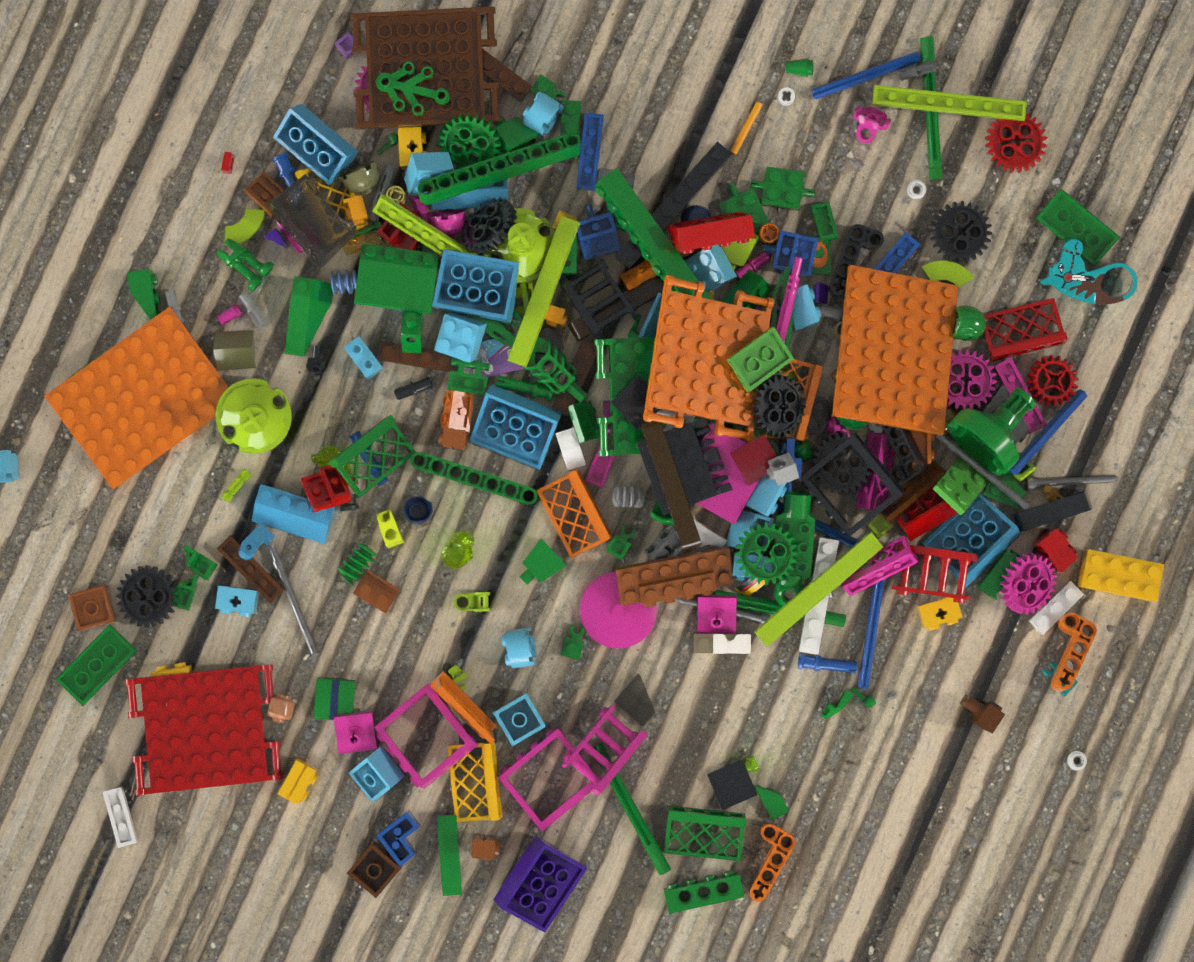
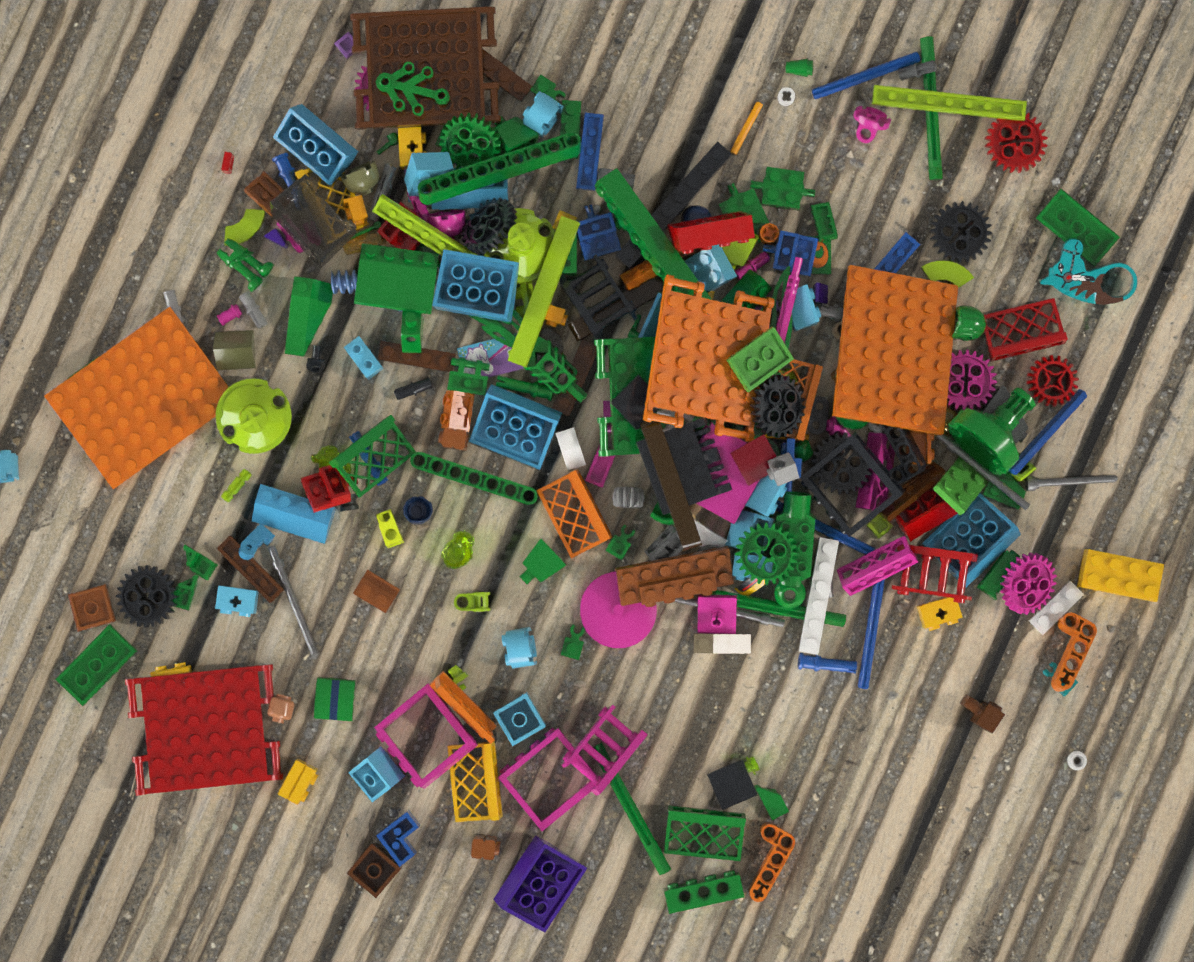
white plate [103,786,138,848] -> none
green slope [127,269,161,320] -> none
dark pink tile [334,711,377,754] -> none
green piece [337,543,379,585] -> none
light yellow wheel [386,186,406,204] -> none
medium azure brick [434,312,487,363] -> none
green slope [437,815,462,896] -> none
green plate [568,401,600,443] -> none
clear smoke wing [614,673,655,727] -> none
lime tile [754,532,883,647] -> none
green slope [821,690,854,719] -> none
black beam [828,224,884,297] -> none
green hand [851,687,876,708] -> none
white plate [907,180,926,200] -> none
dark pink plate [994,357,1047,434] -> none
black beam [1013,490,1093,532] -> none
red brick [1032,528,1078,573] -> none
pearl gold piece [1042,485,1064,502] -> none

